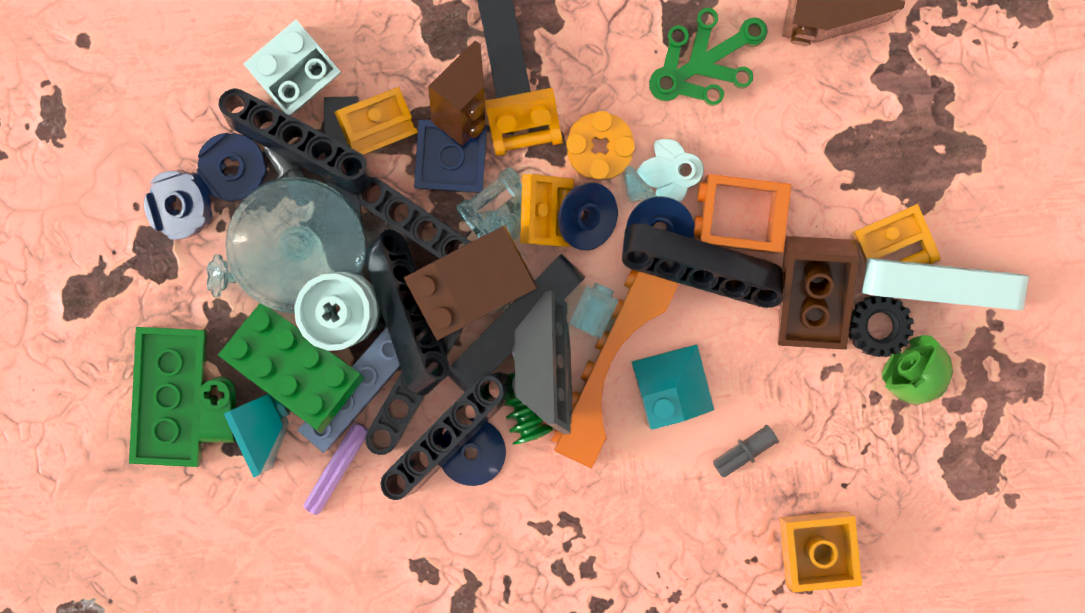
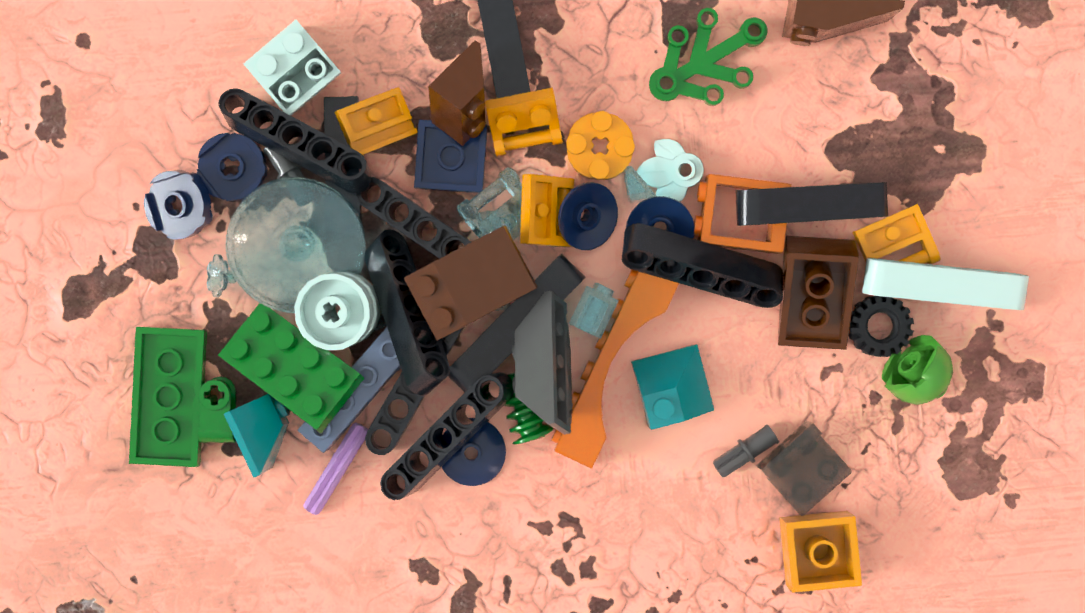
none -> black beam [735,182,888,226]
none -> clear smoke bracket [755,420,852,516]

